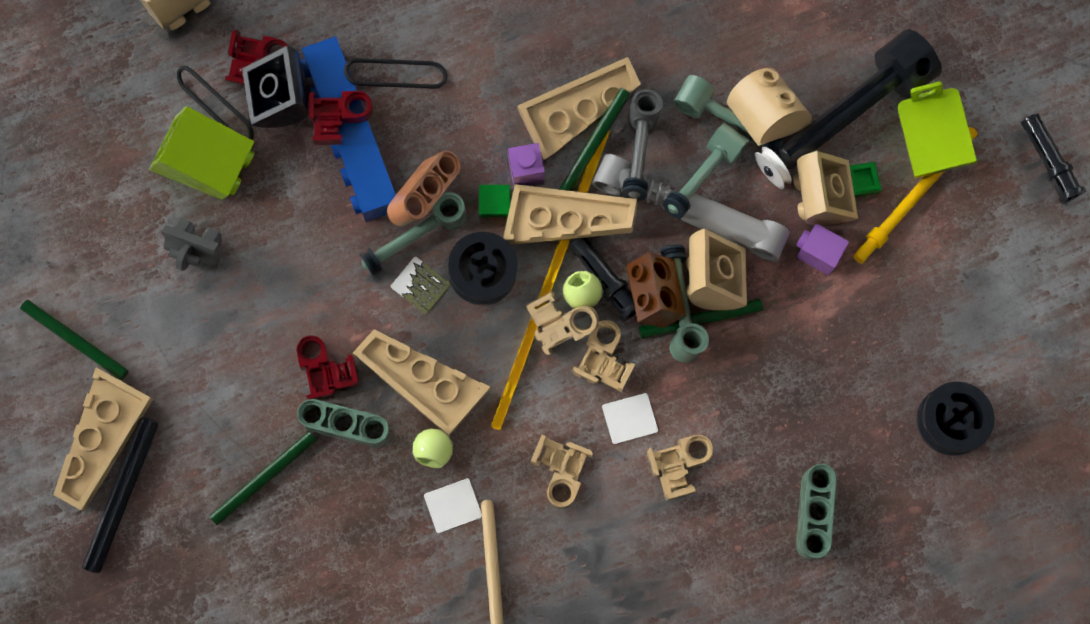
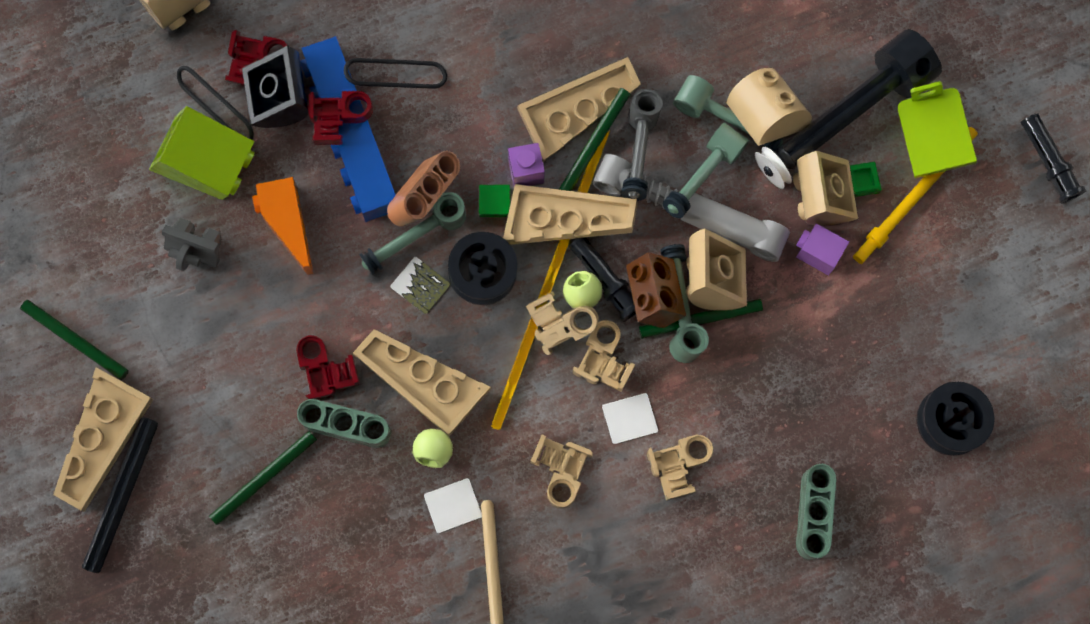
none -> orange slope [252,177,314,275]

